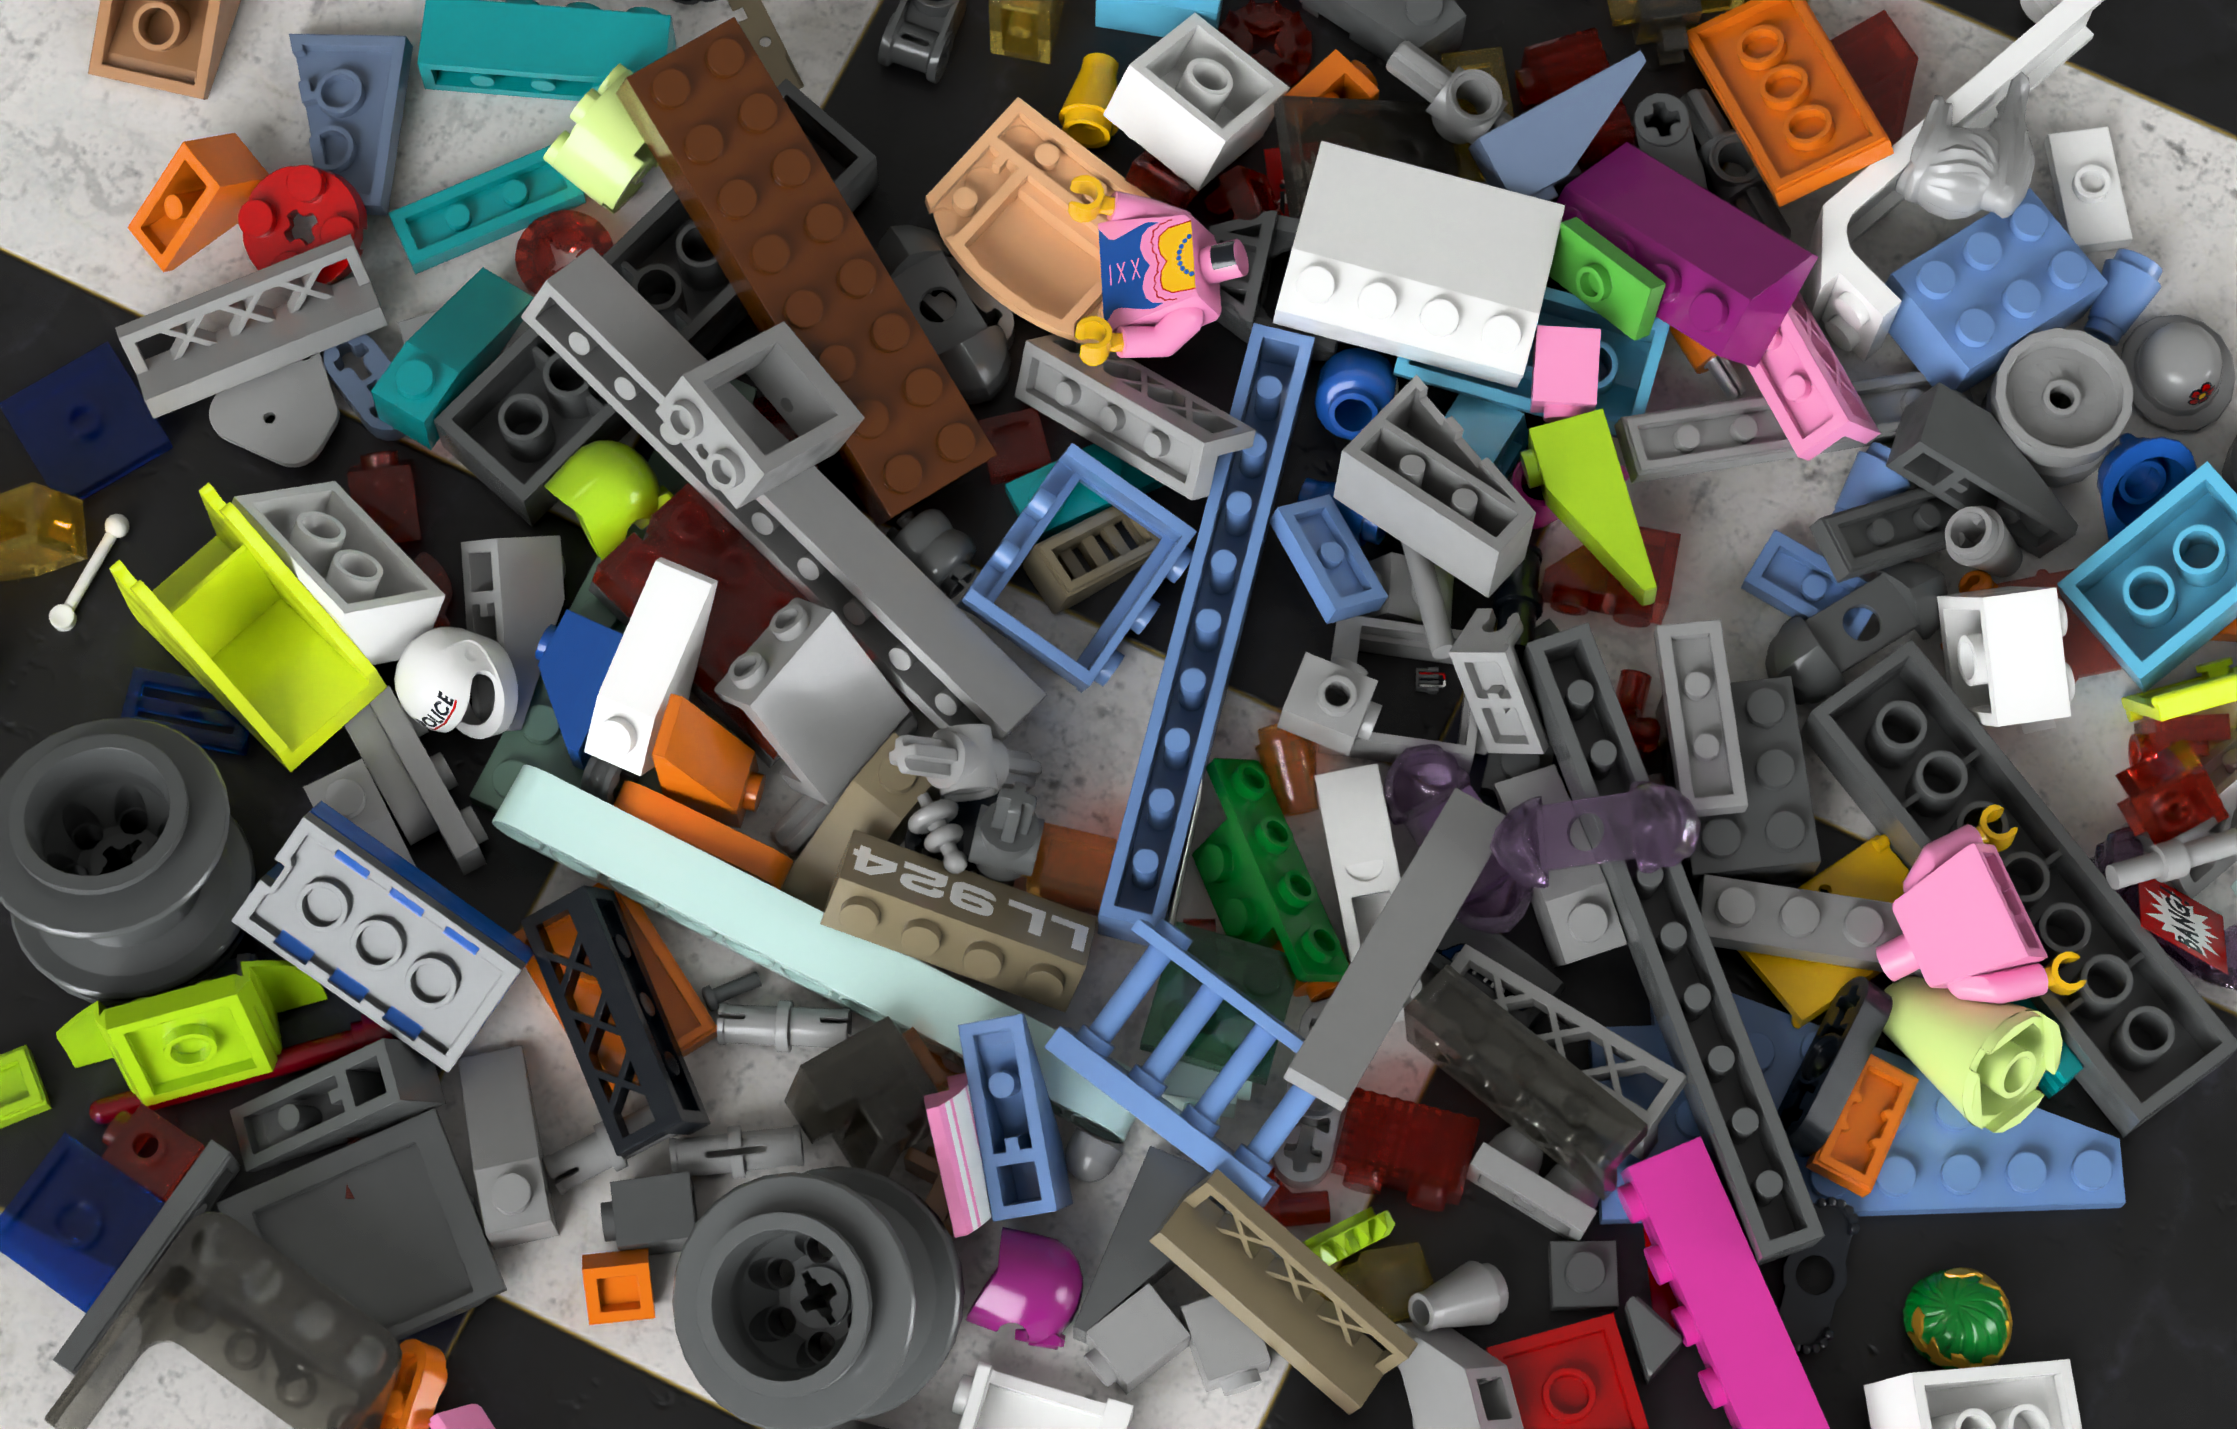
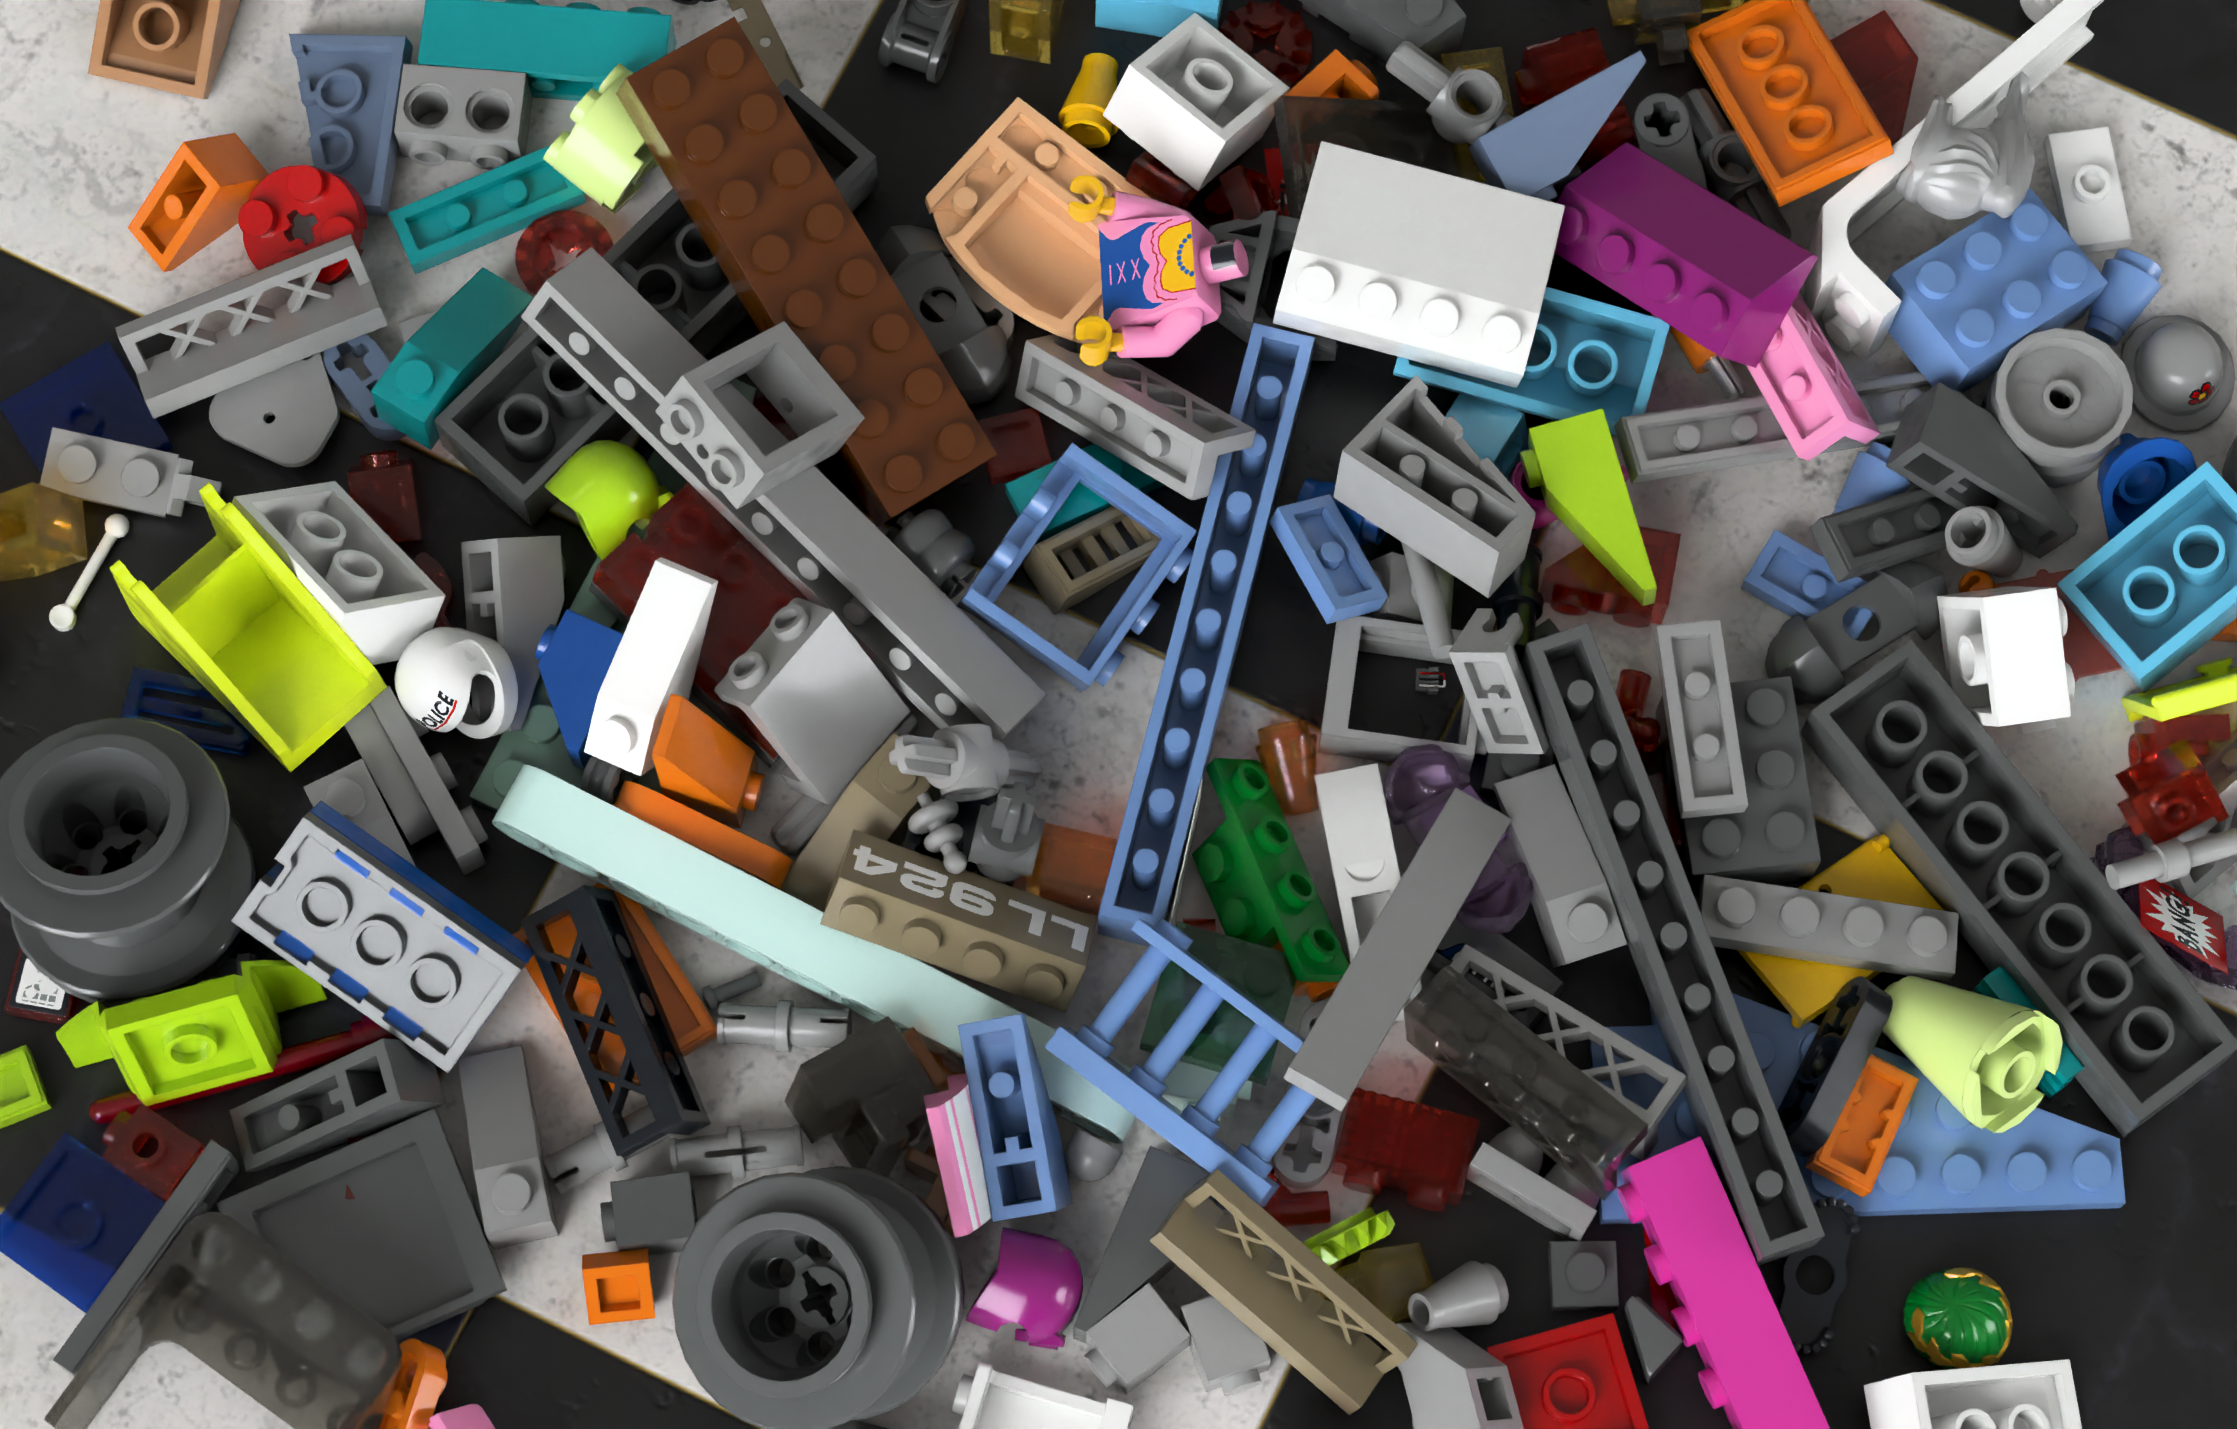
light grey brick [1277,652,1383,756] -> none
blue head [1314,347,1399,441] -> none
clear purple piece [1489,781,1701,888] -> none
bright pink brick [1530,325,1601,423] -> none
bright green plate [1549,217,1666,341] -> none
bright pink torso [1876,804,2087,1004] -> none
none -> tile [4,948,79,1025]
none -> light grey hinge [39,427,222,518]
none -> light grey brick [394,64,533,170]

